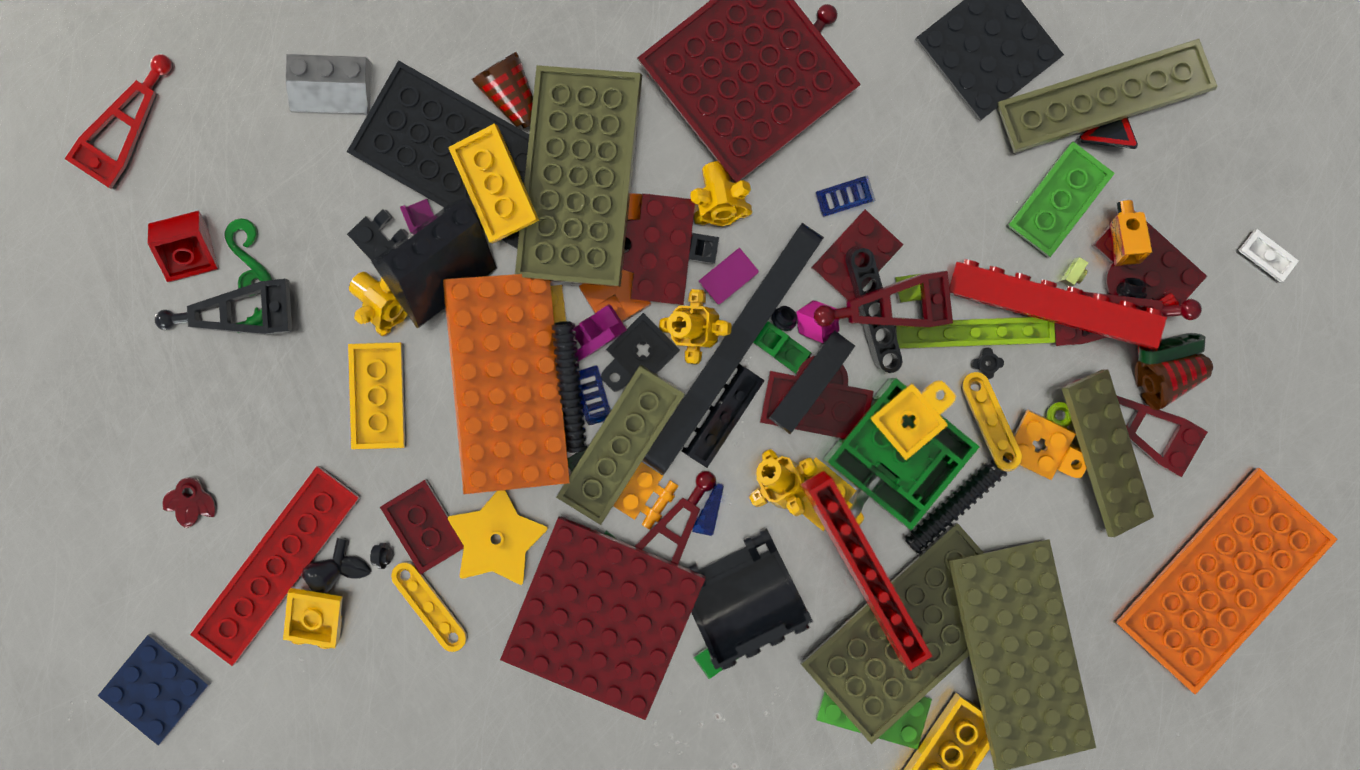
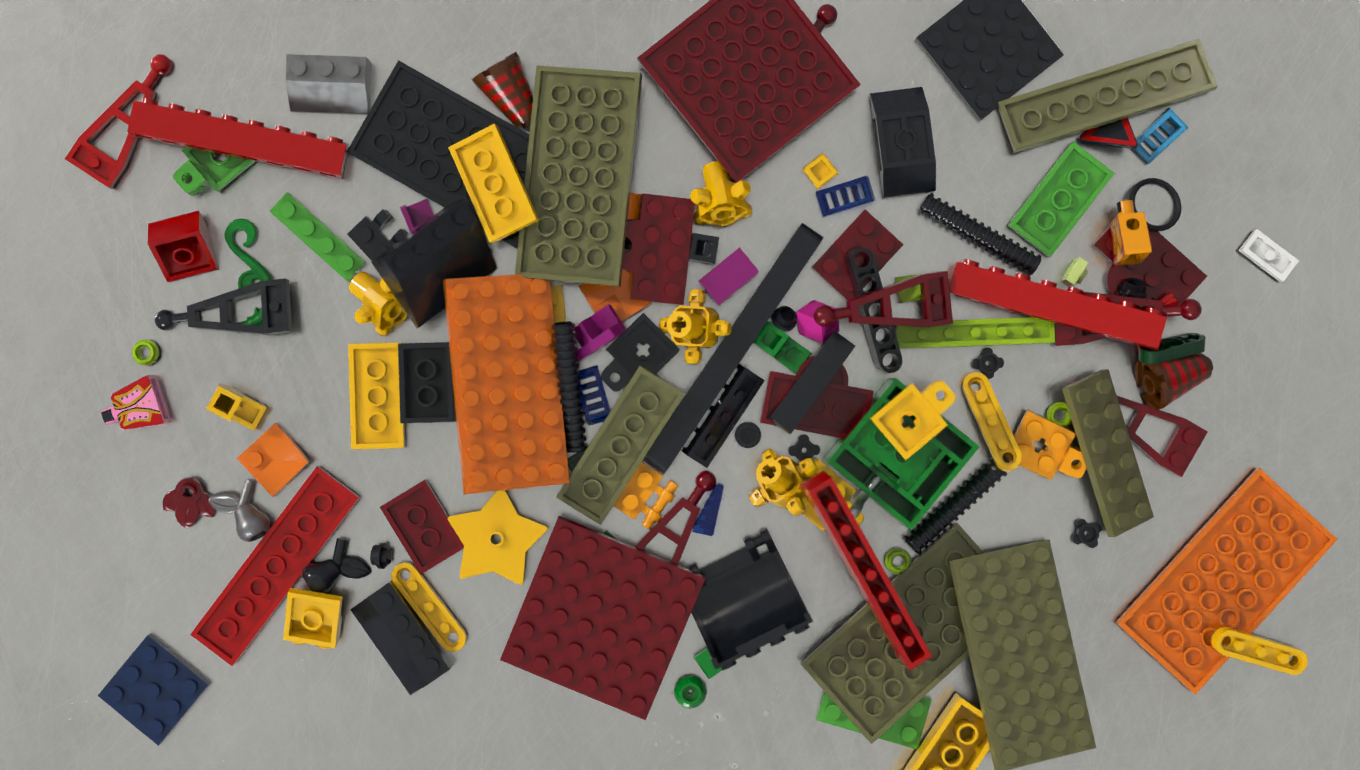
none -> torso [101,375,171,430]
none -> red brick [127,98,348,179]
none -> lime plate [132,339,159,366]
none -> bright green plate [173,147,256,196]
none -> yellow brick [206,384,267,430]
none -> flat silver piece [208,480,270,542]
none -> orange plate [237,423,310,497]
none -> bright green plate [270,192,366,282]
none -> black slope [350,581,454,695]
none -> black brick [398,342,456,423]
none -> green plate [674,675,707,709]
none -> black plate [735,422,761,448]
none -> black plate [788,435,820,462]
none -> yellow tile [802,153,839,190]
none -> black slope [870,87,936,198]
none -> lime plate [885,548,911,574]
none -> black piece [920,193,1042,276]
none -> black plate [1072,519,1102,548]
none -> black tyre [1129,178,1182,231]
none -> dark azure slope [1134,108,1189,164]
none -> yellow plate [1211,627,1308,675]

